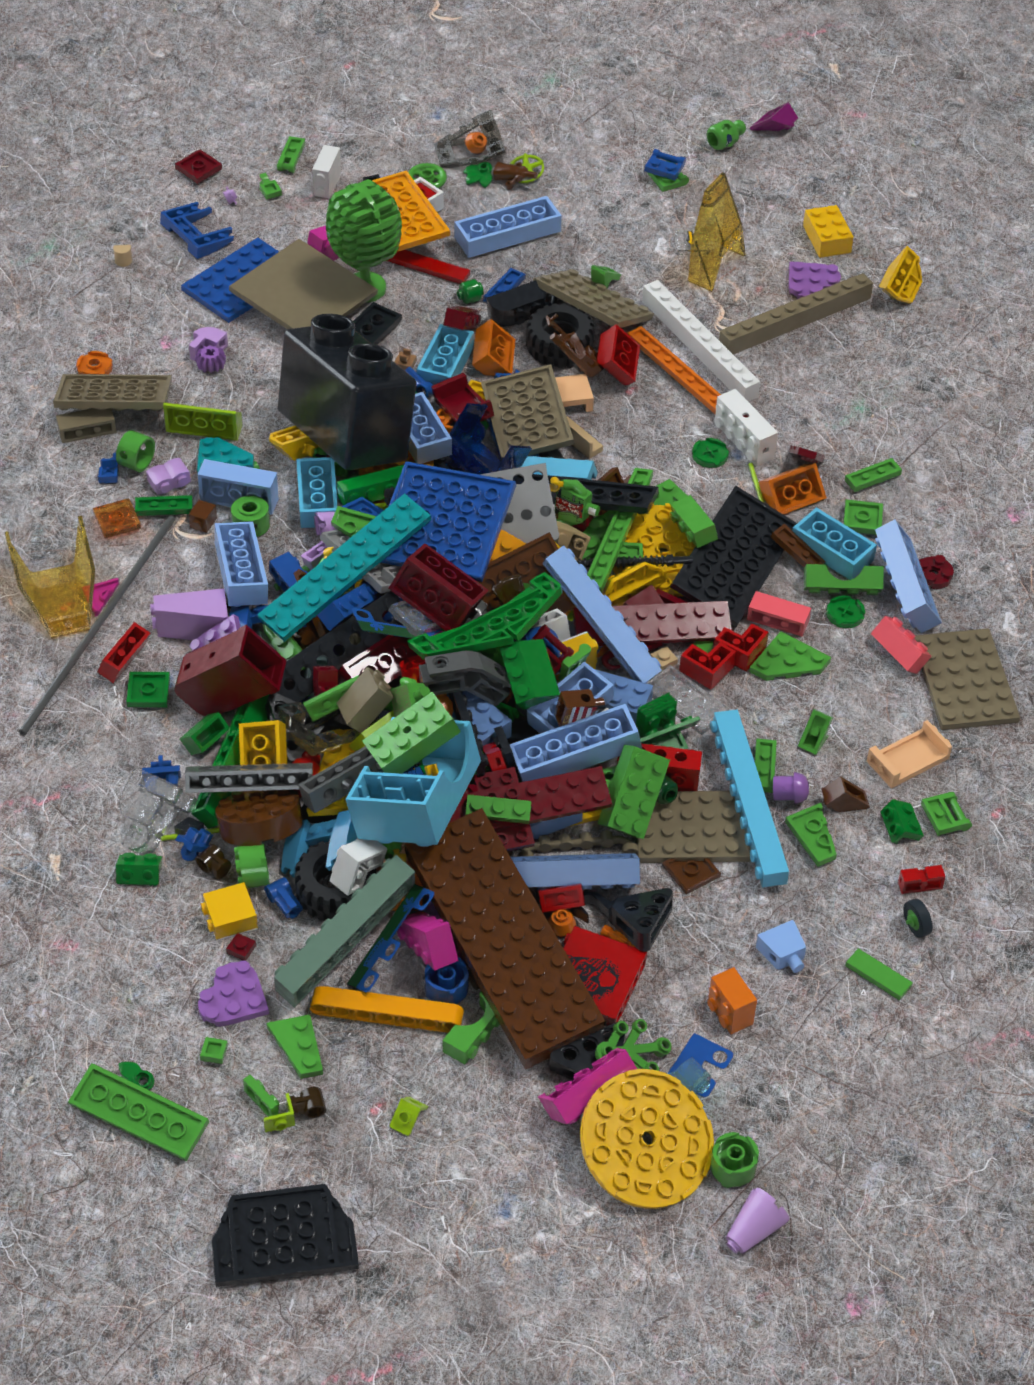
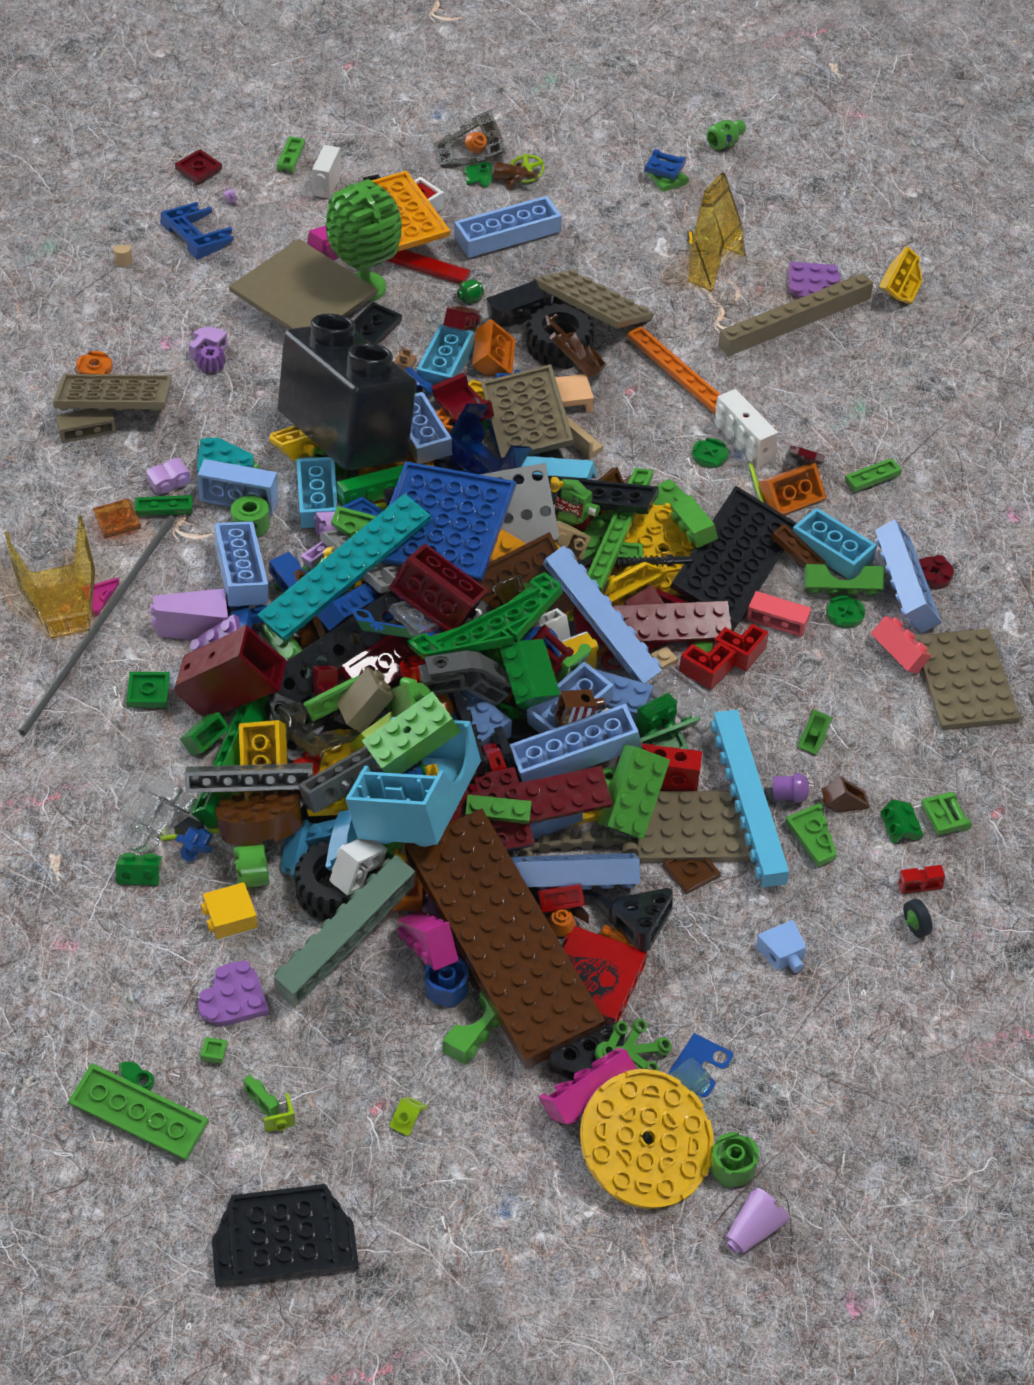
red brick [97,622,151,684] -> none
blue slope [98,452,118,483] -> none
bright green piece [116,430,155,472] -> none
blue hips [142,755,181,790] -> none
lime slope [163,403,243,441] -> none
blue plate [181,238,279,323] -> none
reddish brown brick [189,500,217,533] -> none
dark brown piece [195,844,232,879] -> none
dark red plate [226,933,256,961] -> none
bright green plate [259,172,282,200] -> none
blue piece [264,877,303,919] -> none
bright green wing [266,1014,323,1079] -> none
dark brown piece [290,1087,327,1119] -> none
light orange beam [310,986,464,1033] -> none
piece [347,884,434,992] -> none
bright green plate [408,163,447,188] -> none
blue tile [483,268,525,302] -> none
bright green slope [591,265,622,289] -> none
red brick [597,324,640,386] -> none
white brick [642,280,760,402] -> none
dark green head [657,775,678,805] -> none
orange brick [707,967,757,1035] -> none
bright green plate [749,631,831,681] -> none
magenta slope [750,102,798,131] -> none
bright green plate [754,738,777,793] -> none
yellow brick [803,205,854,258] -> none
bright green plate [844,499,883,535] -> none
bright green tile [845,948,913,1001] -> none
light nougat panel [866,720,952,789] -> none

